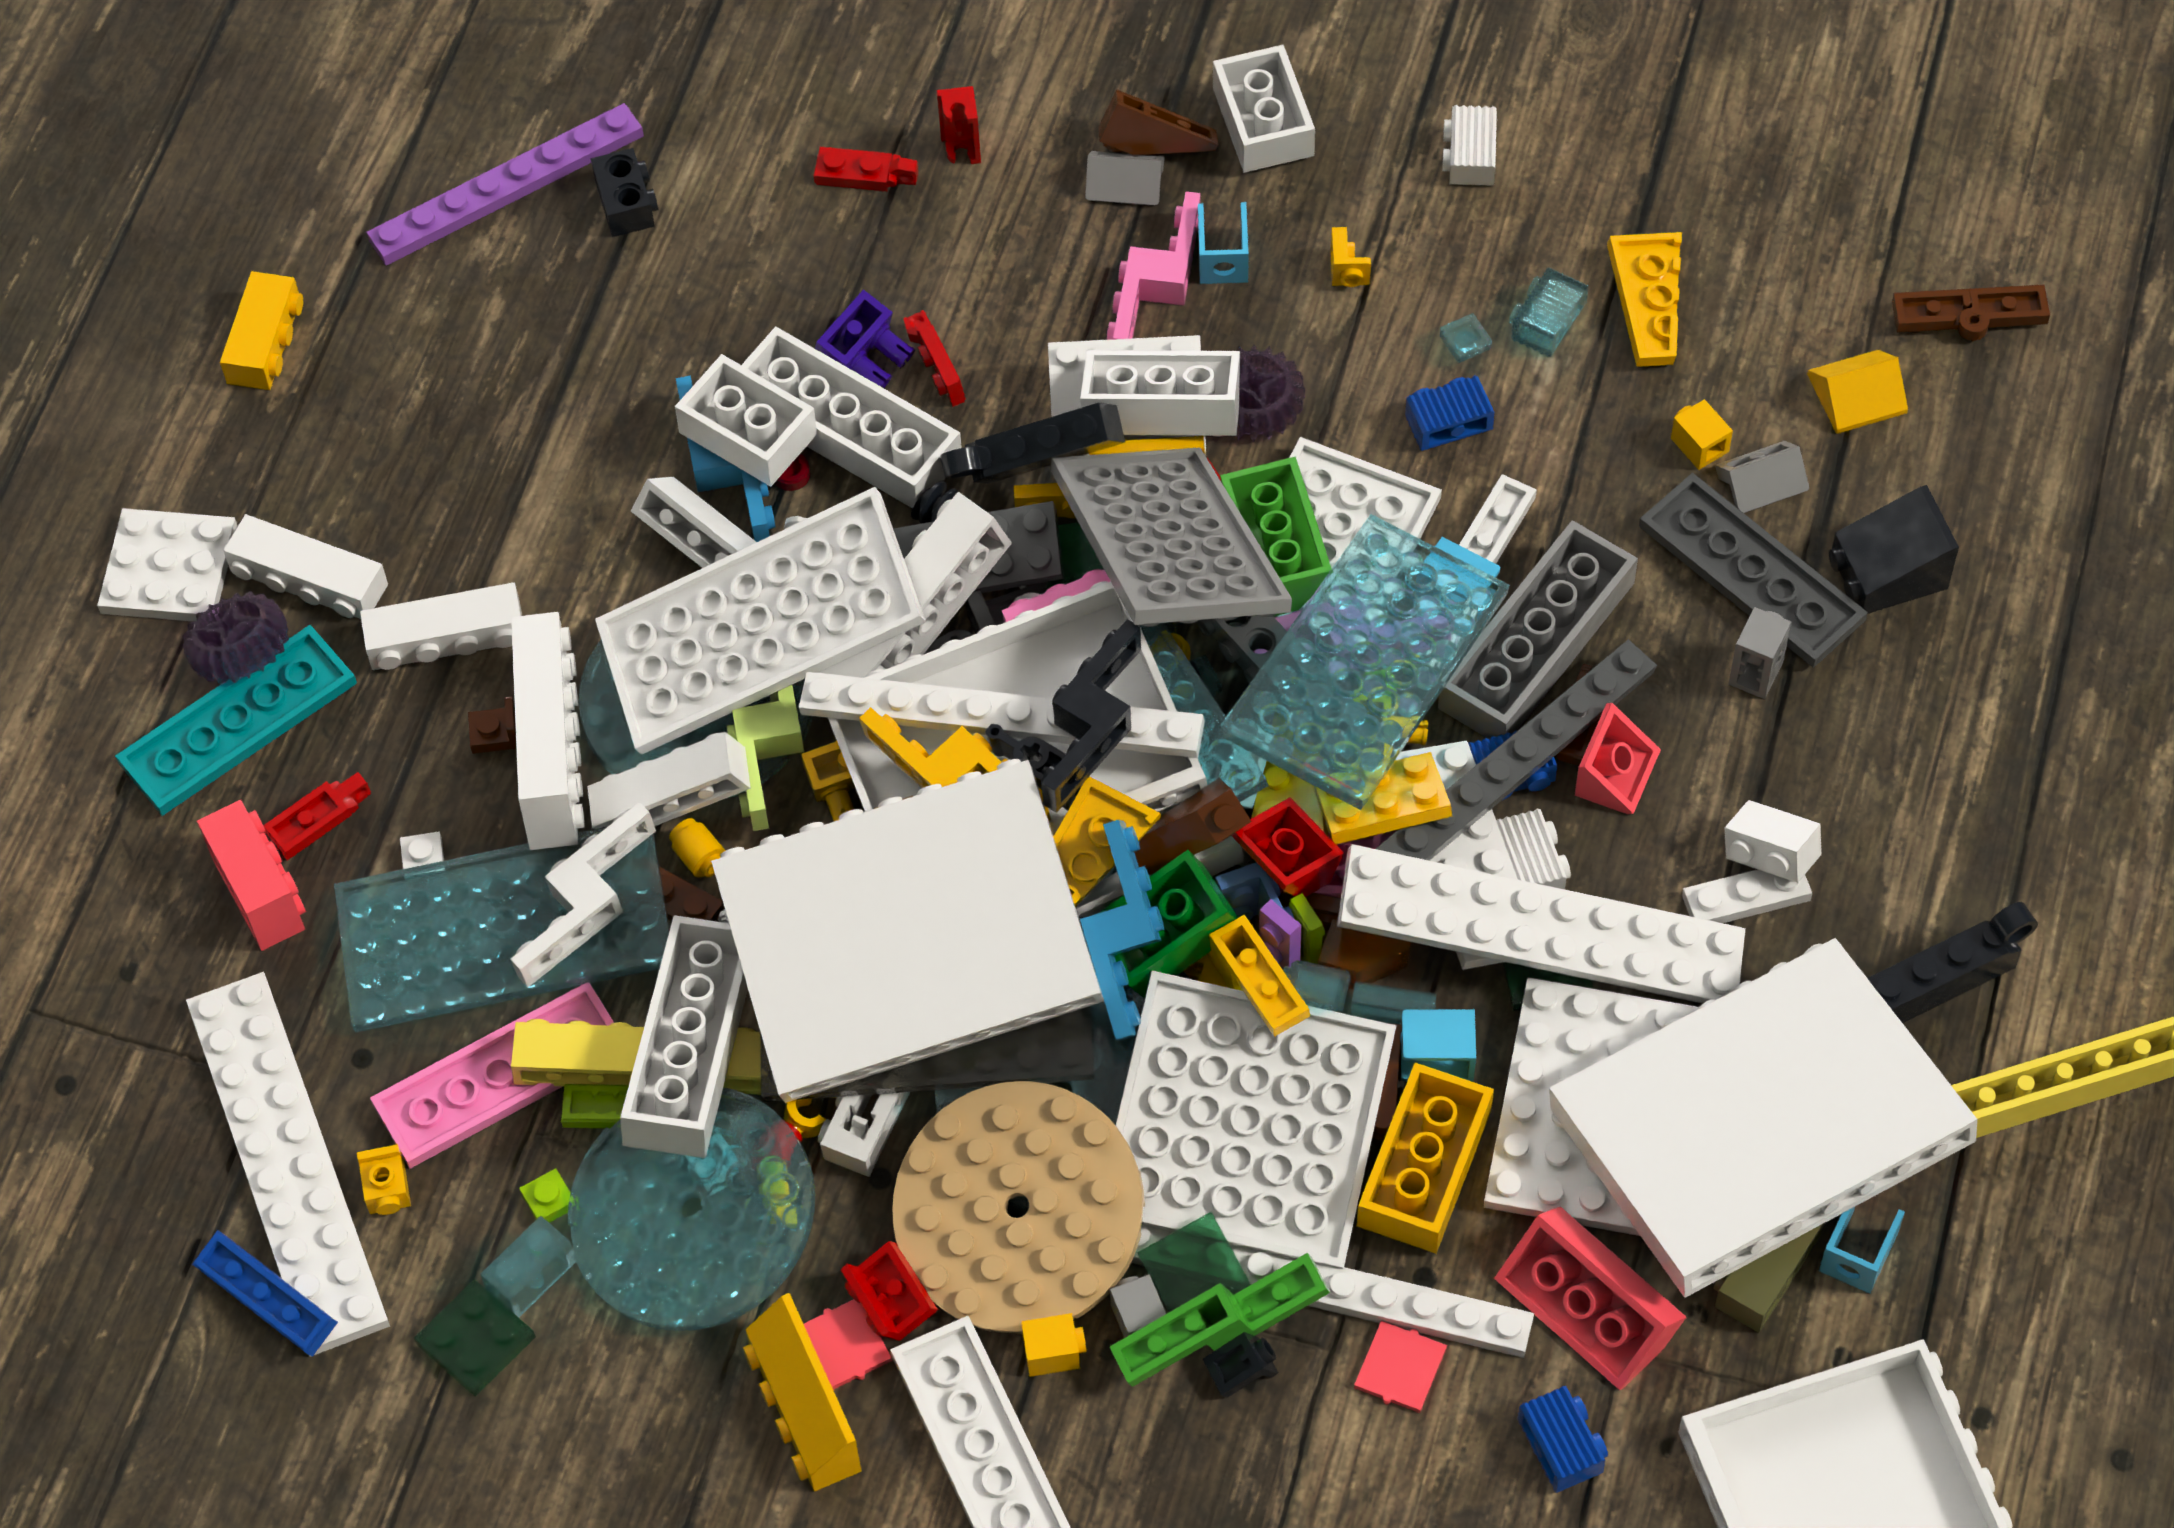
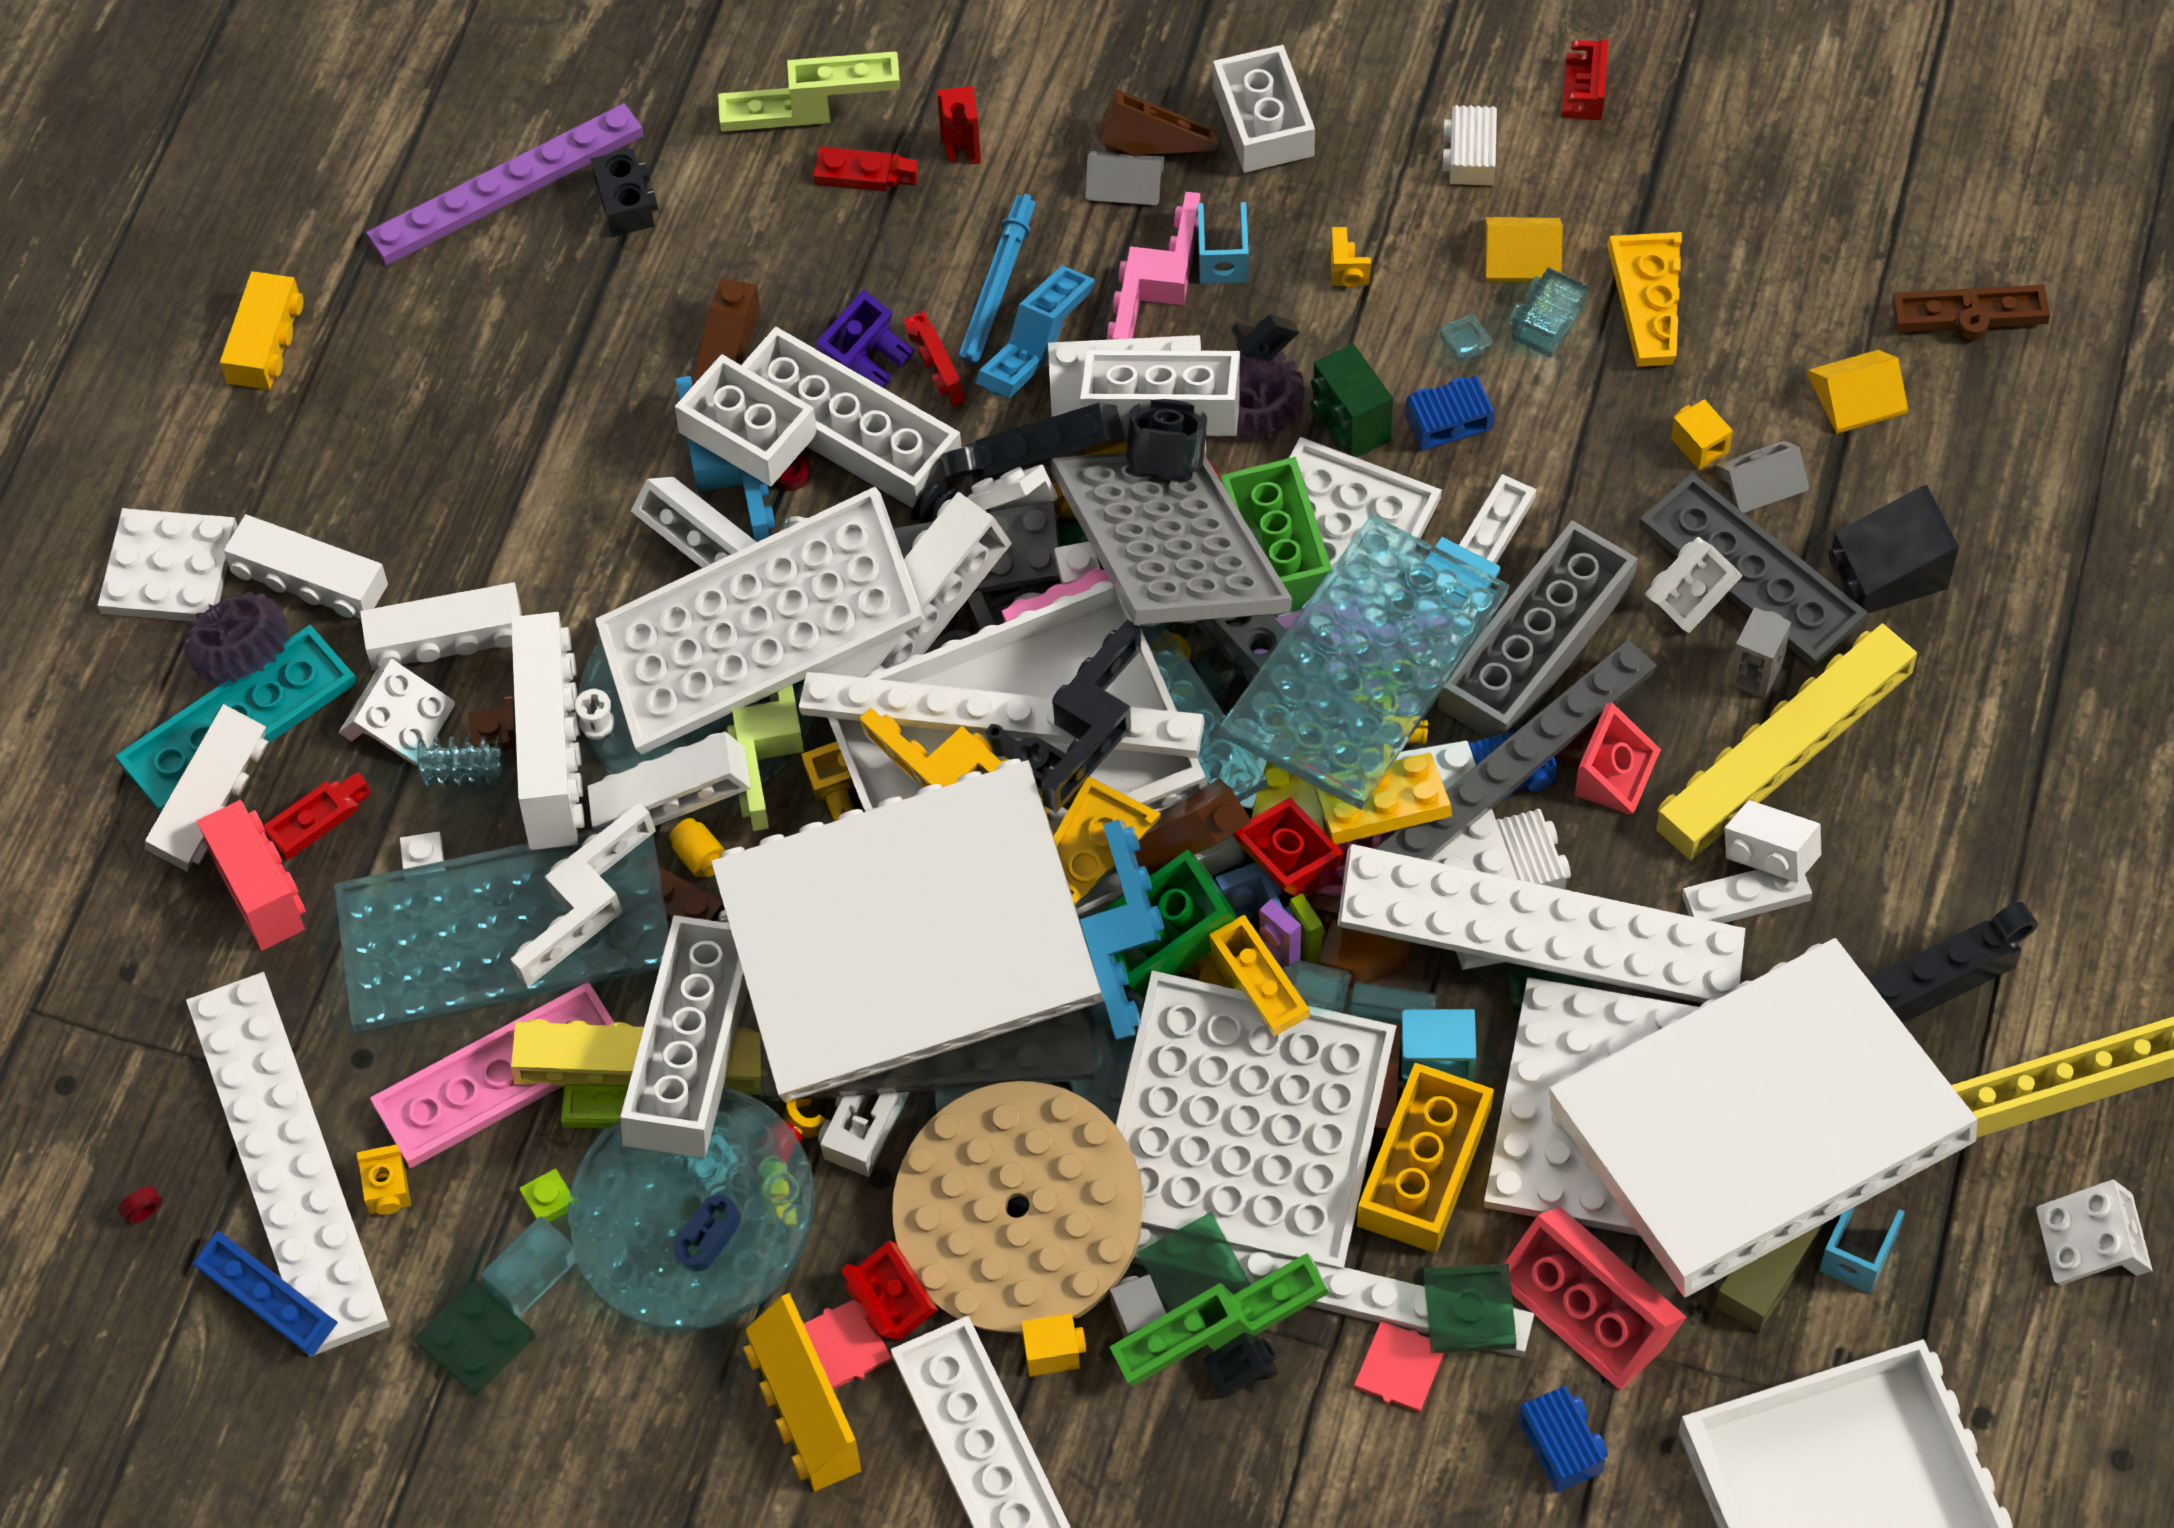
none -> dark red tile [118,1186,162,1224]
none -> white brick [145,704,269,872]
none -> white bracket [339,659,455,765]
none -> clear light blue piece [417,736,503,787]
none -> white bush [575,689,615,740]
none -> dark blue beam [674,1194,741,1272]
none -> reddish brown slope [692,278,761,386]
none -> yellowish green bracket [718,51,900,132]
none -> dark azure axle [958,194,1036,365]
none -> white bracket [967,465,1058,511]
none -> dark azure bracket [976,265,1096,398]
none -> white plate [1054,541,1100,585]
none -> black brick [1126,399,1207,482]
none -> black bracket [1231,314,1300,362]
none -> dark green brick [1310,343,1393,458]
none -> clear green tile [1423,1264,1517,1354]
none -> yellow slope [1485,217,1563,283]
none -> red hinge [1562,39,1609,120]
none -> white bracket [1645,537,1743,633]
none -> light yellow brick [1656,623,1917,861]
none -> white bracket [2036,1179,2153,1285]

